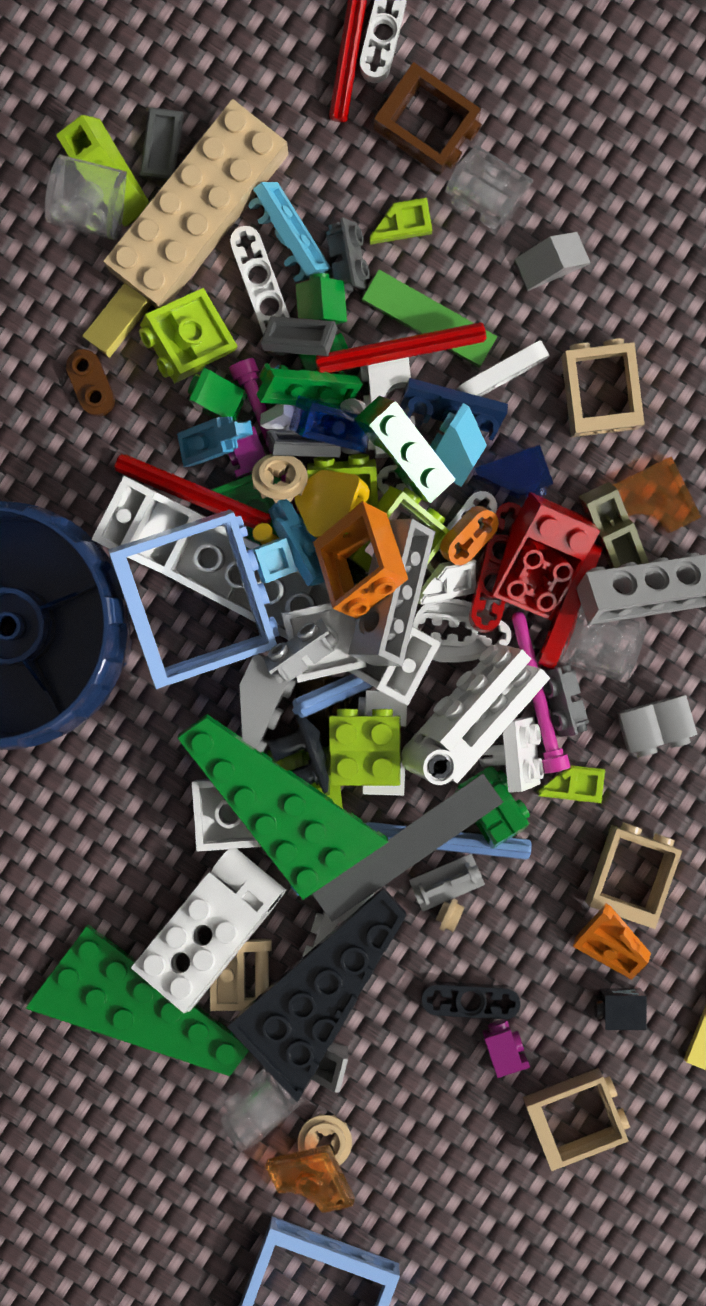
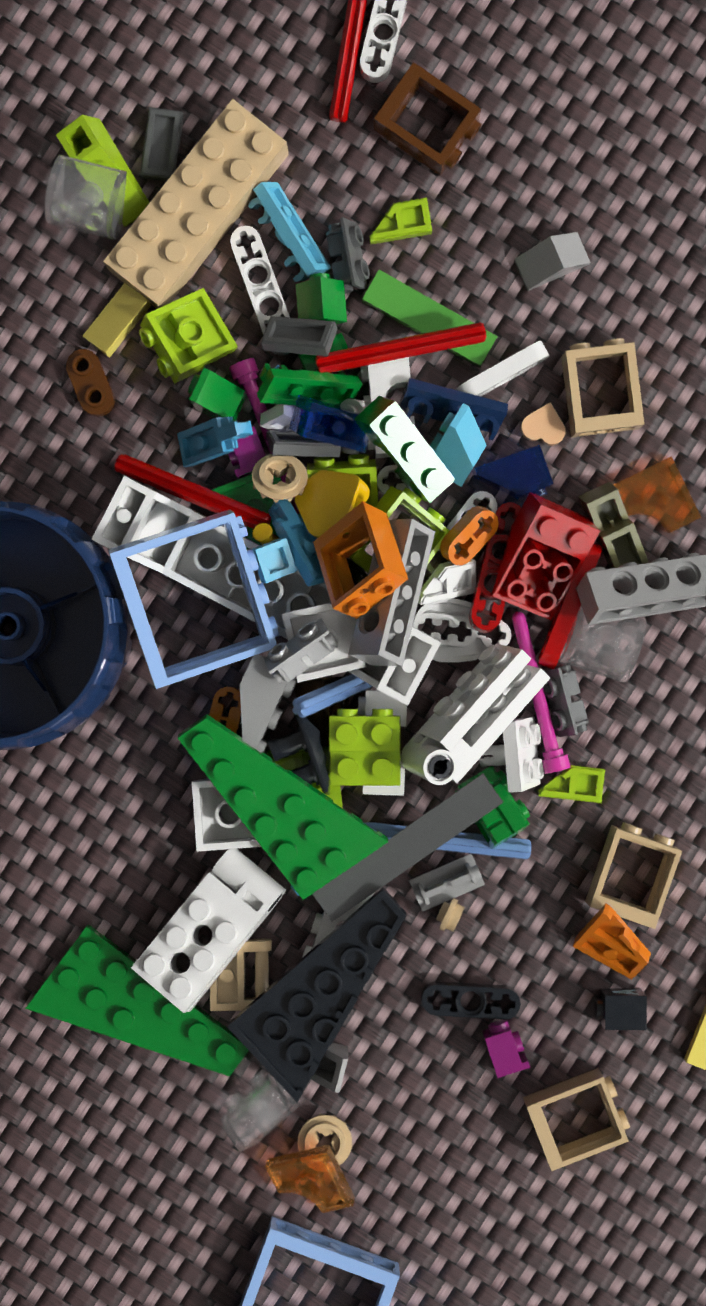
clear brick [445,145,534,229] -> none
light grey brick [617,694,697,757] -> none
none -> orange beam [209,686,241,734]
none -> light nougat tile [520,402,566,446]

